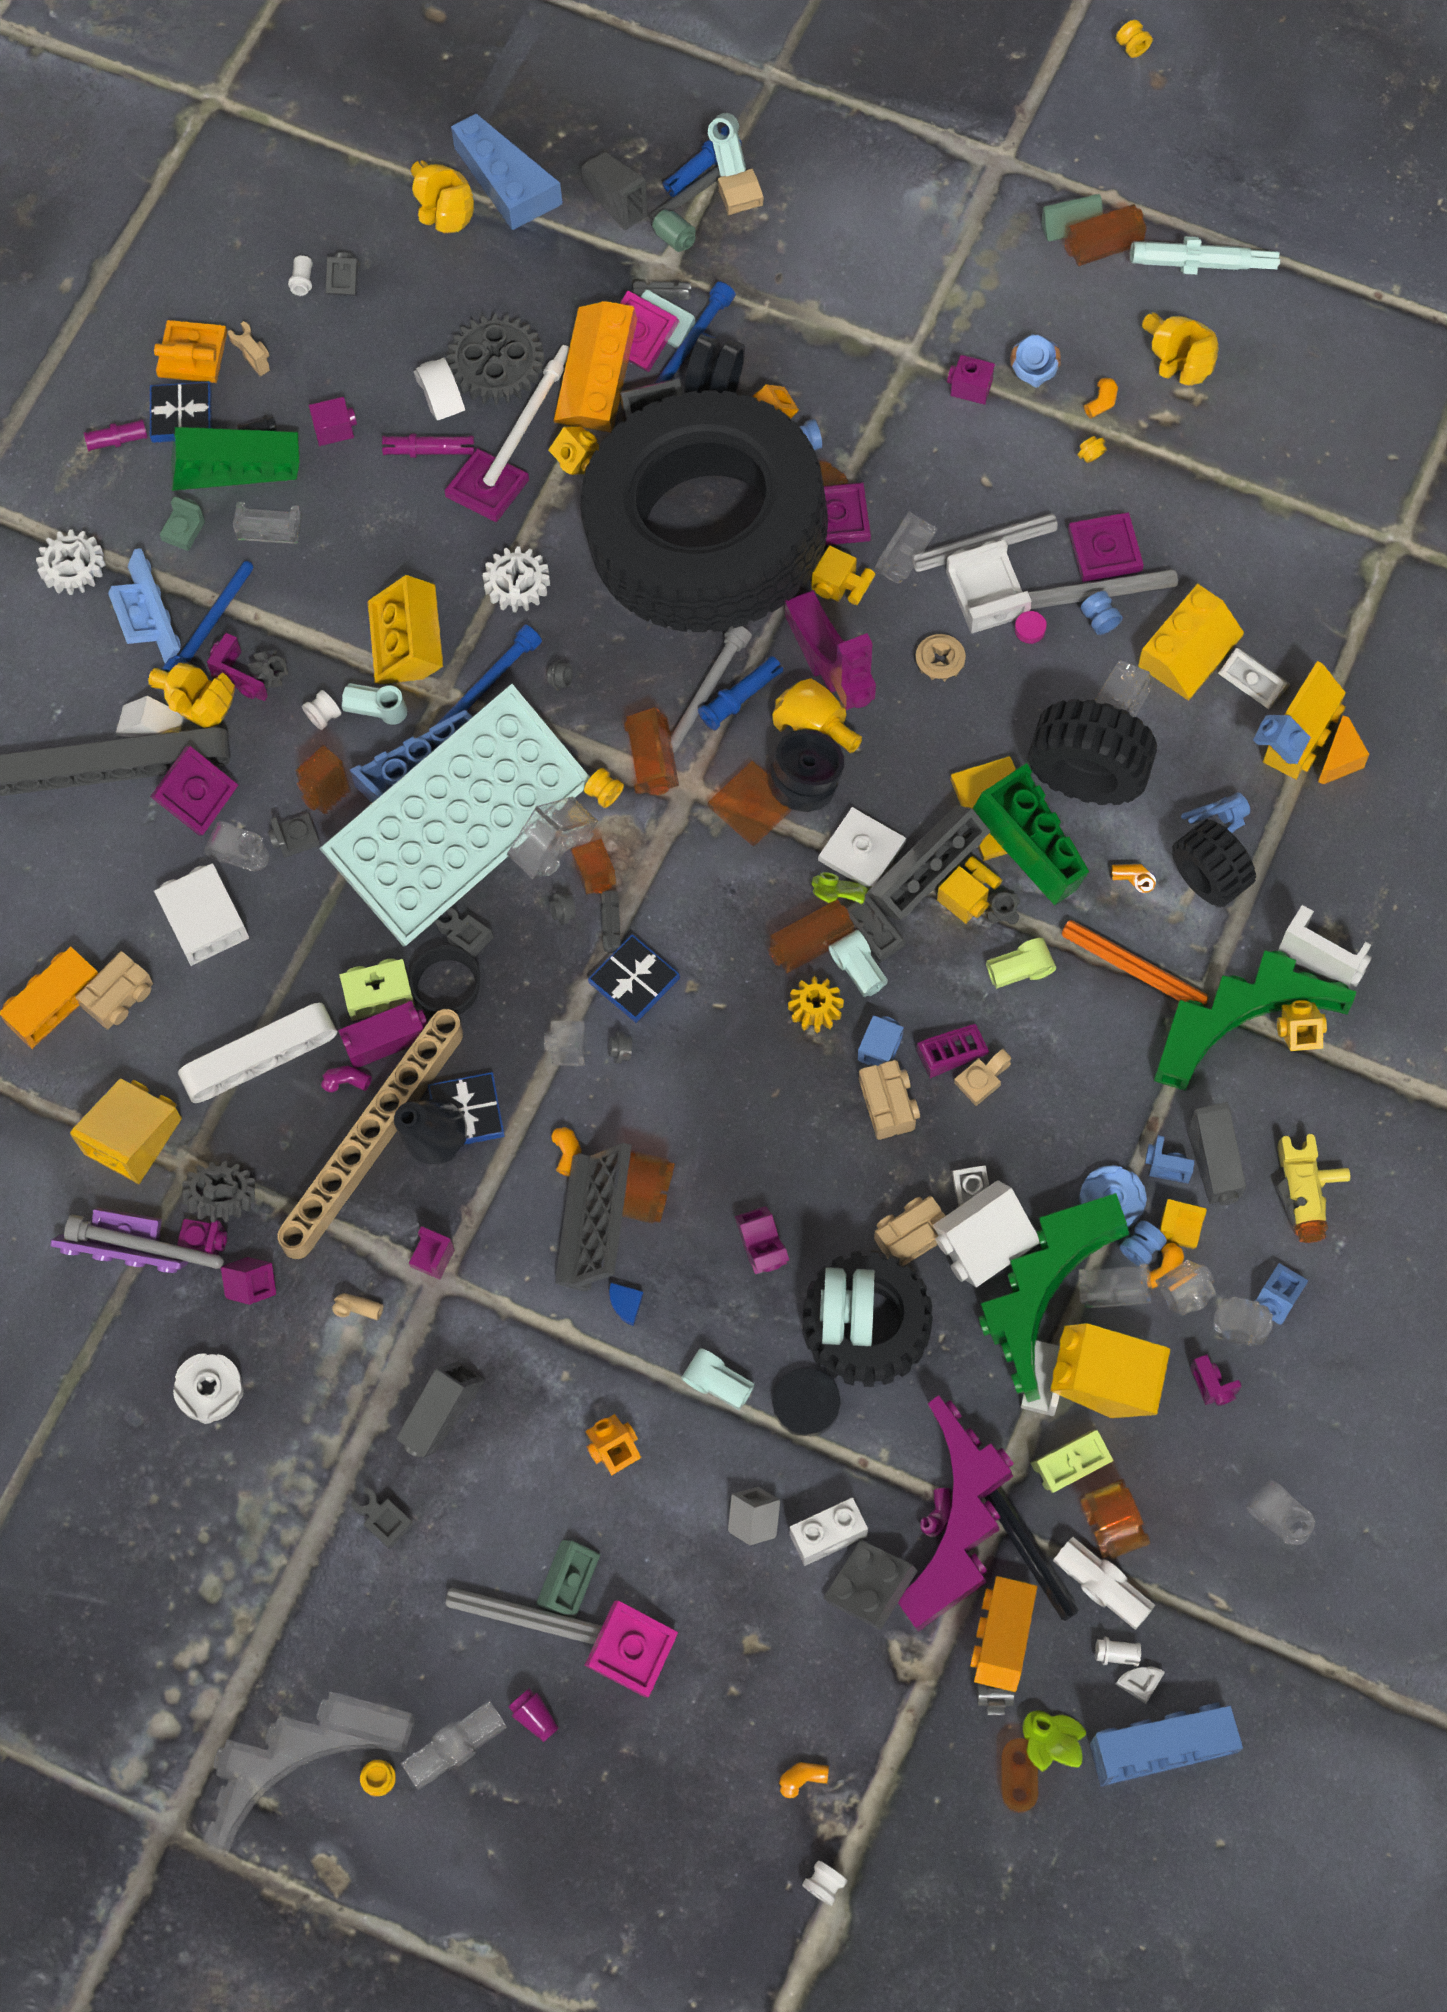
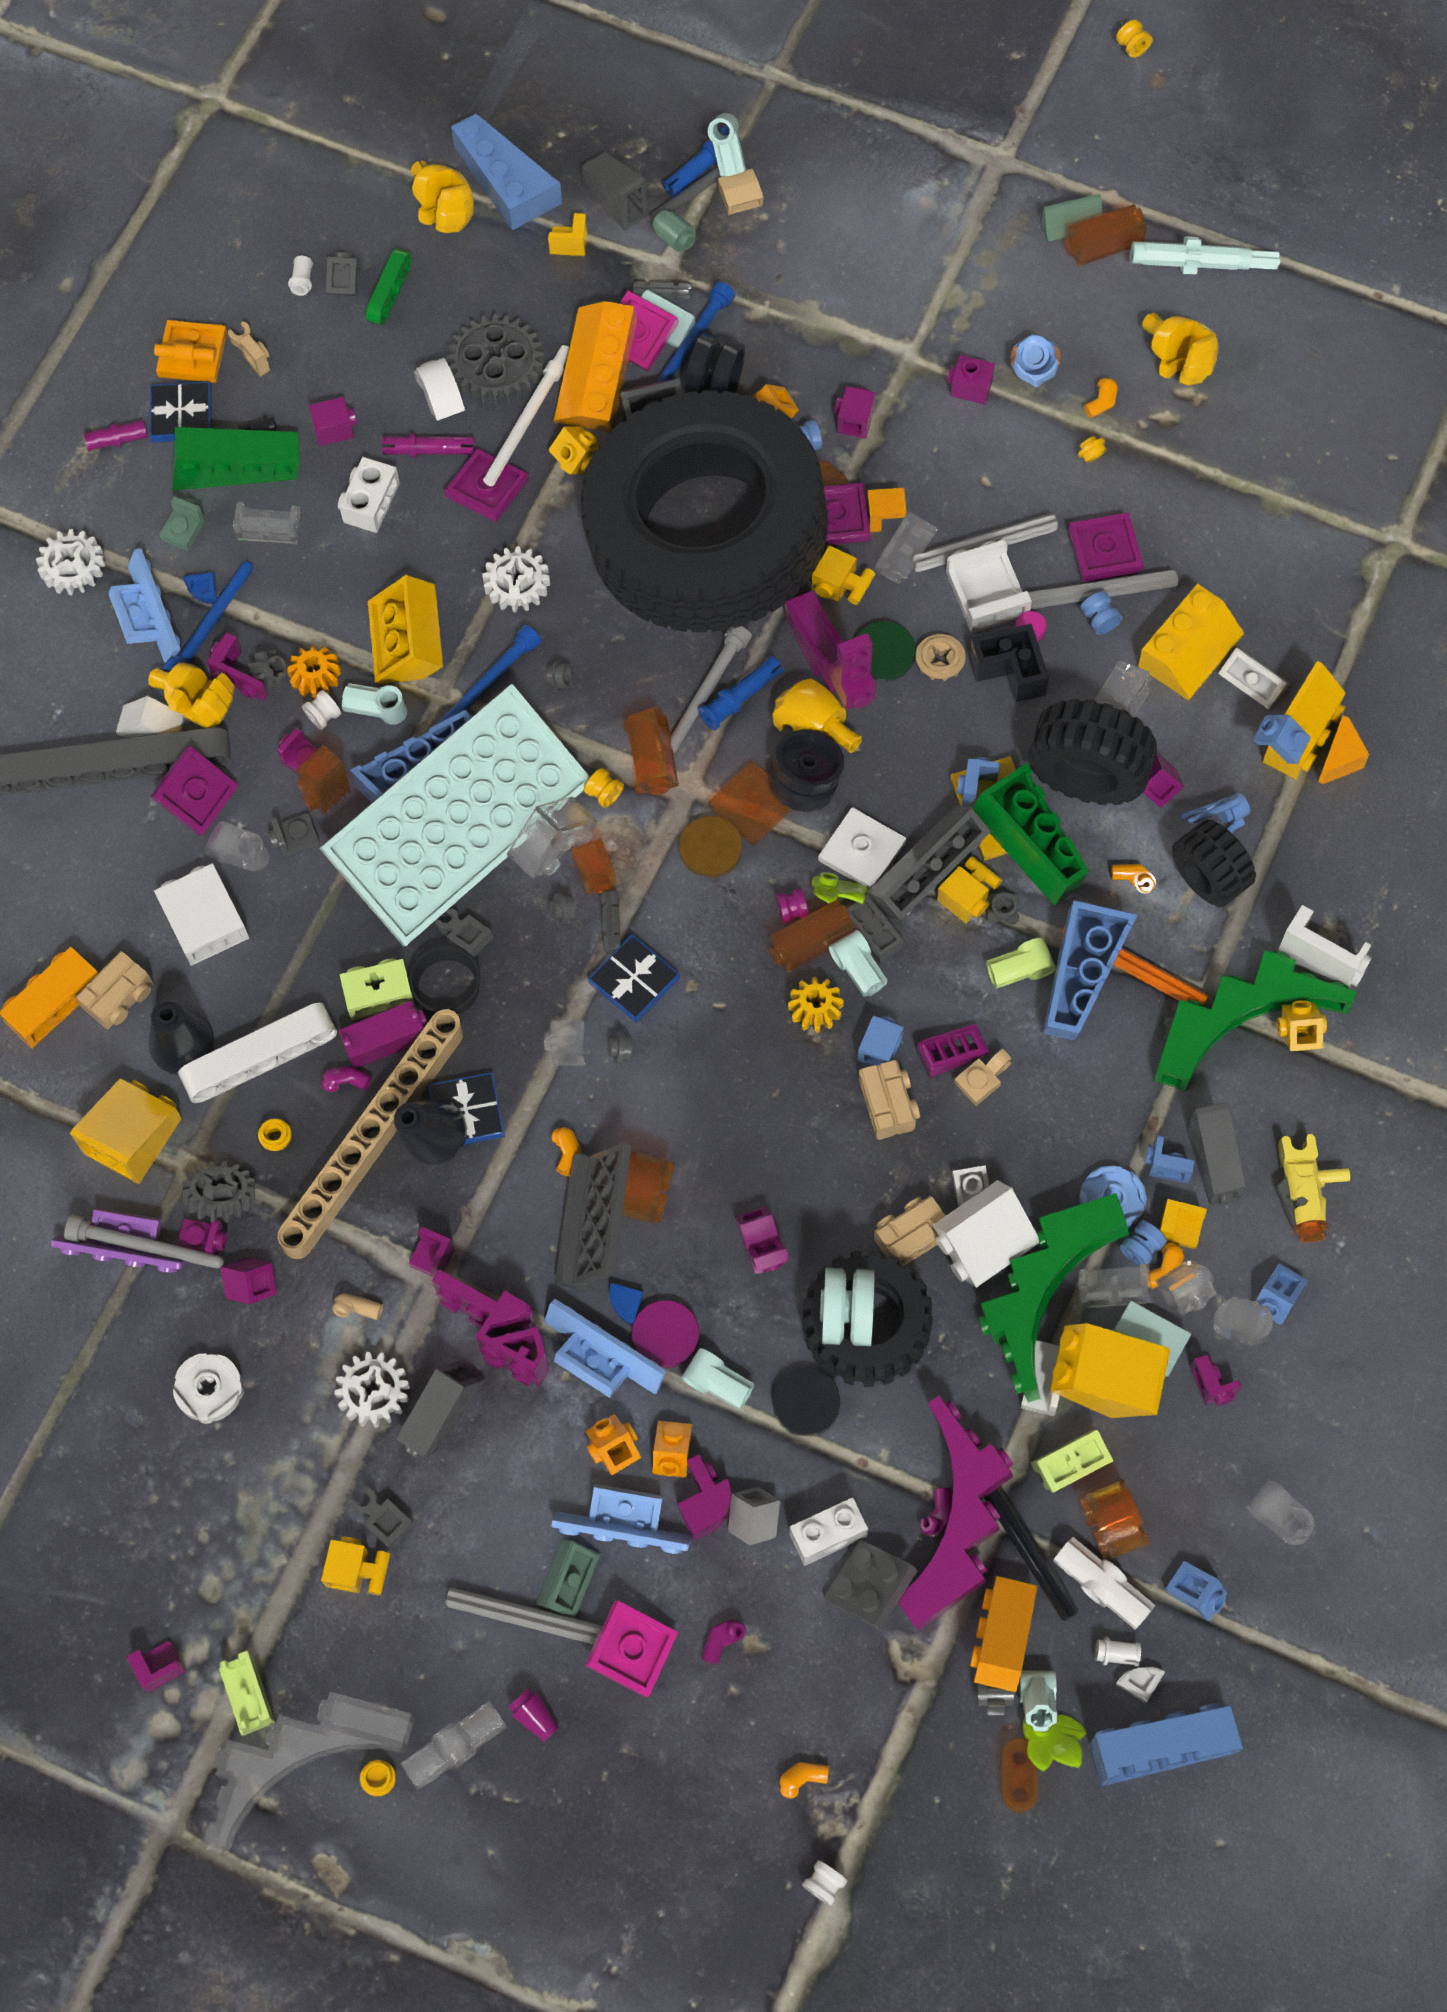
none -> magenta panel [126,1641,186,1693]
none -> black cone [149,1001,215,1075]
none -> blue tile [183,572,218,604]
none -> yellowish green hinge [219,1651,276,1736]
none -> yellow plate [258,1118,292,1151]
none -> magenta bracket [277,728,330,784]
none -> light orange gear [287,644,341,699]
none -> yellow brick [321,1536,391,1595]
none -> white gear [334,1352,410,1427]
none -> white brick [338,457,400,533]
none -> green beam [366,248,412,326]
none -> magenta piece [432,1269,550,1387]
none -> light blue bracket [544,1299,666,1398]
none -> yellow panel [548,213,587,256]
none -> light blue bracket [551,1484,692,1554]
none -> magenta tile [632,1301,699,1368]
none -> light orange bracket [652,1421,692,1477]
none -> magenta brick [678,1455,731,1541]
none -> pearl gold tile [679,816,742,878]
none -> magenta arm [702,1619,746,1665]
none -> magenta wheel [776,887,809,924]
none -> magenta brick [834,386,876,439]
none -> dark green tile [857,621,916,681]
none -> light orange panel [867,488,907,532]
none -> medium blue bracket [957,757,1000,808]
none -> black brick [969,623,1049,702]
none -> light aqua piece [1018,1670,1057,1731]
none -> medium blue wedge [1043,901,1138,1040]
none -> light aqua hinge [1114,1301,1191,1377]
none -> magenta panel [1143,753,1184,808]
none -> medium blue bracket [1165,1561,1227,1621]

